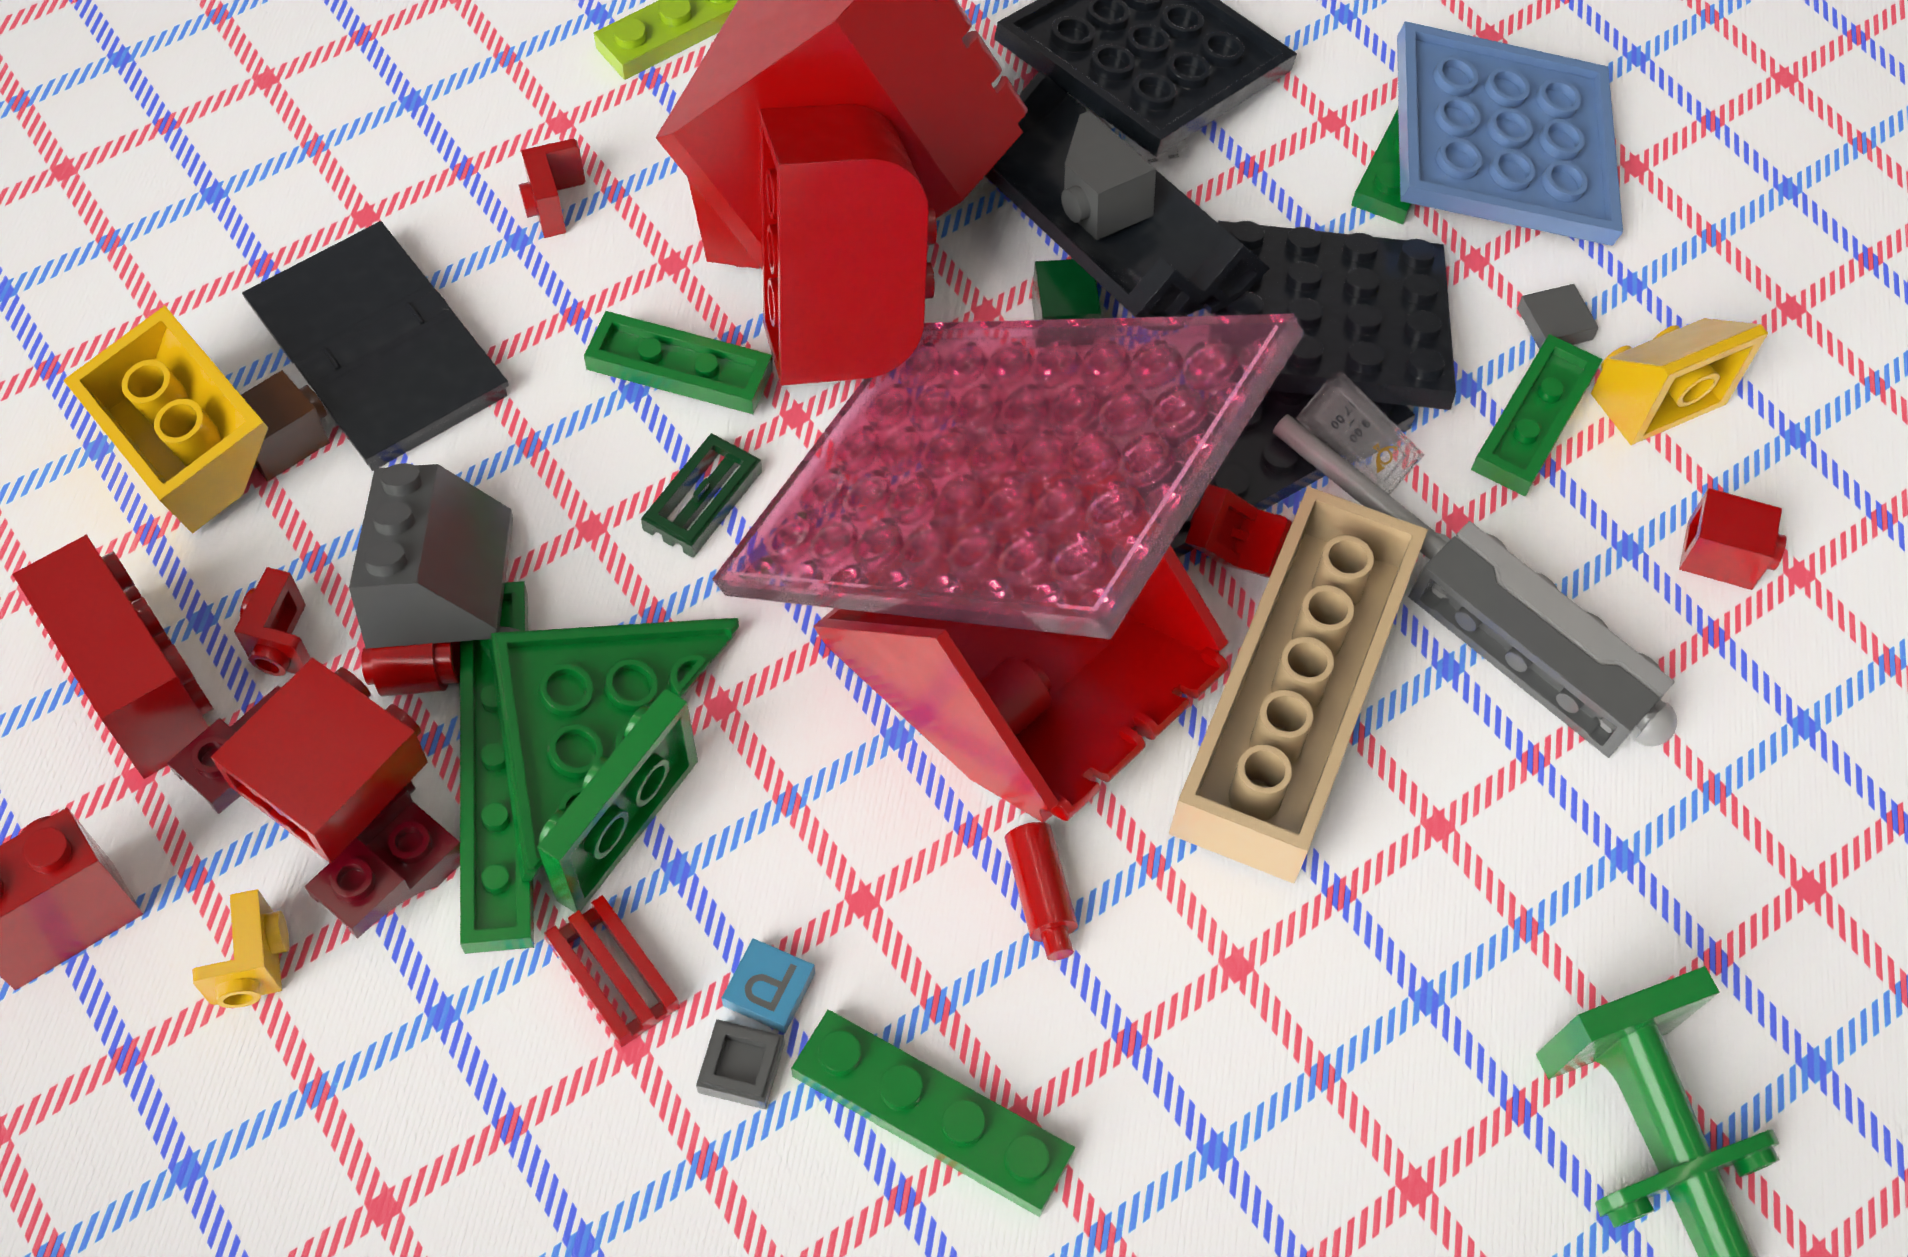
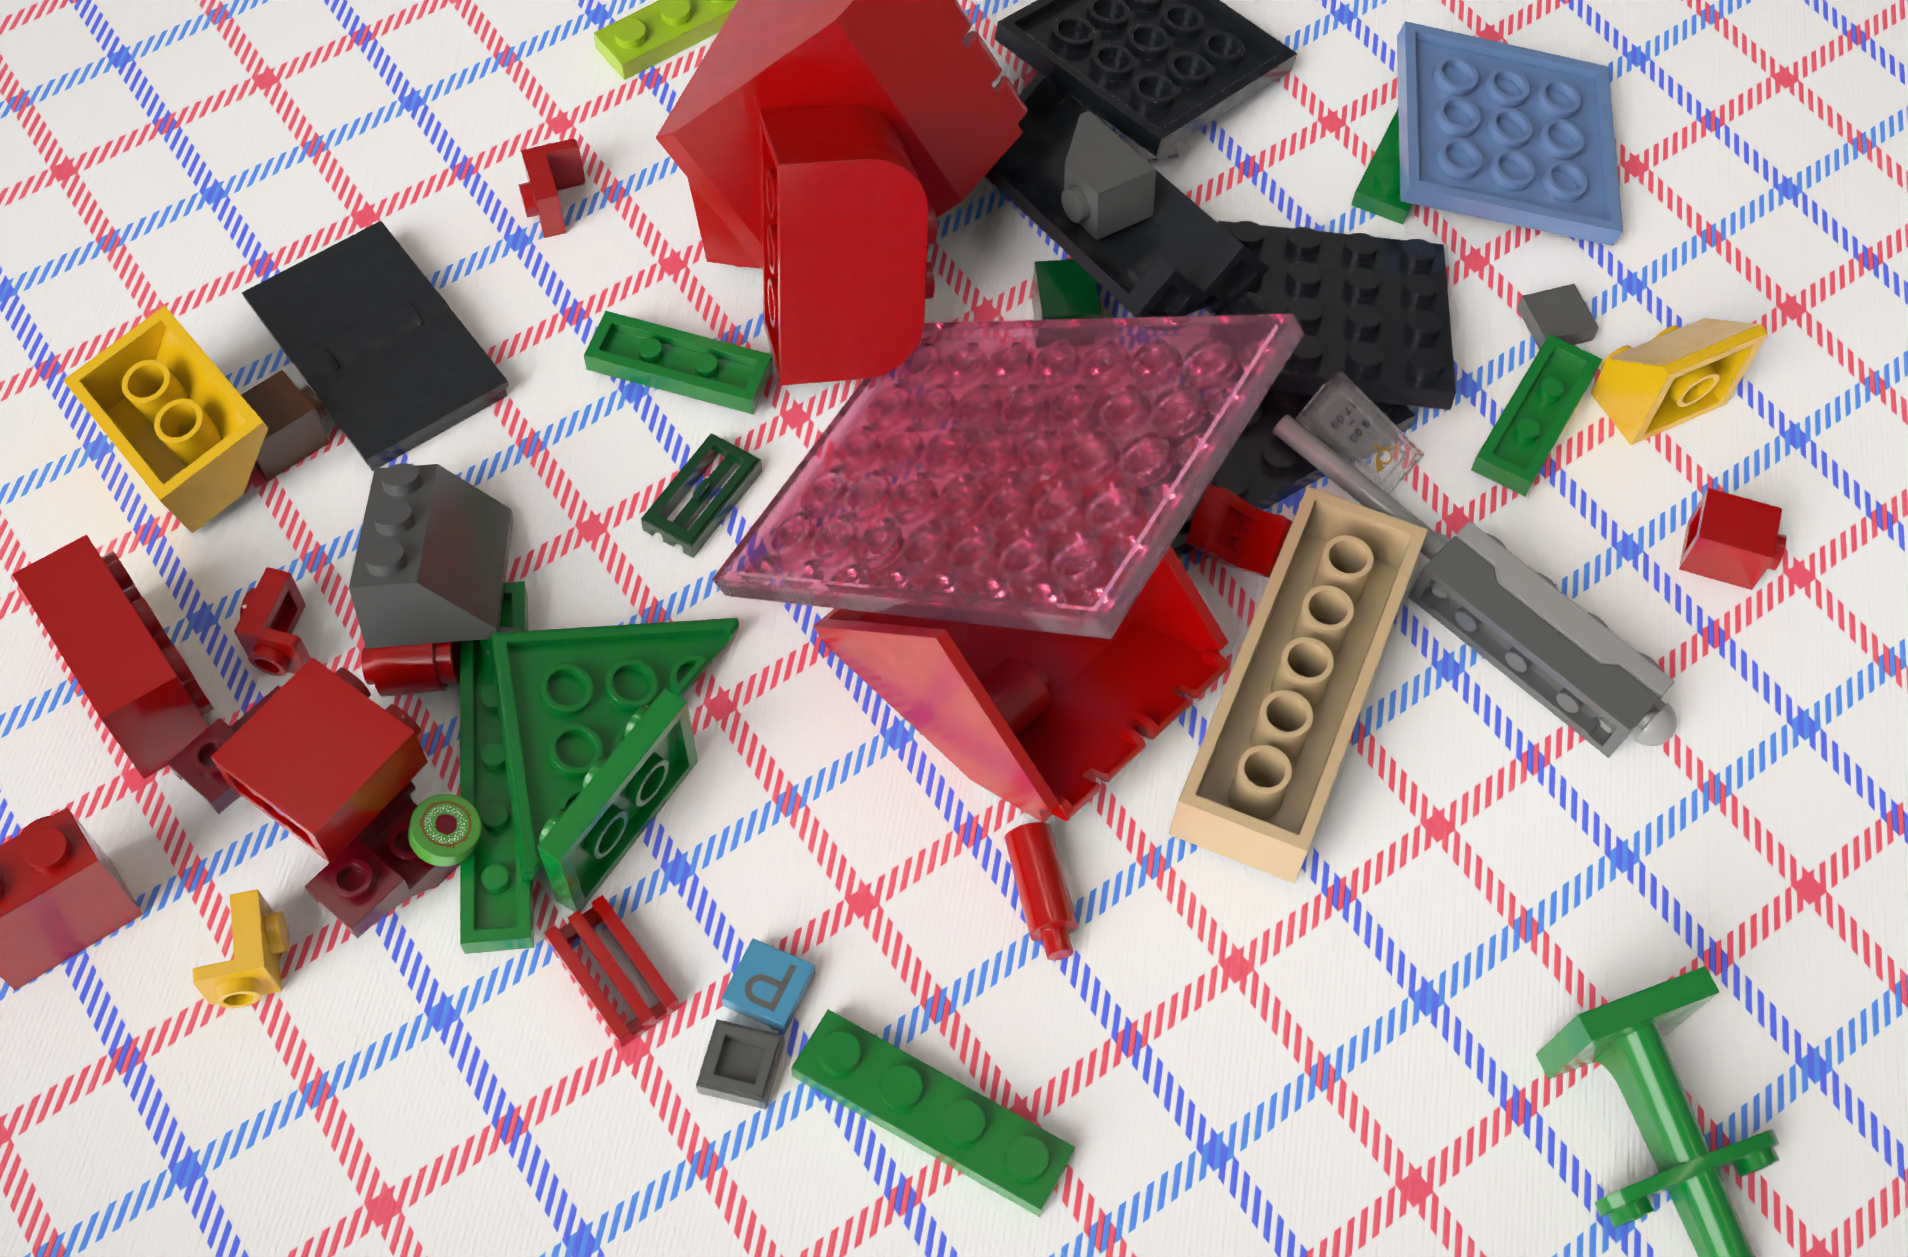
none -> bright green tile [408,794,481,866]

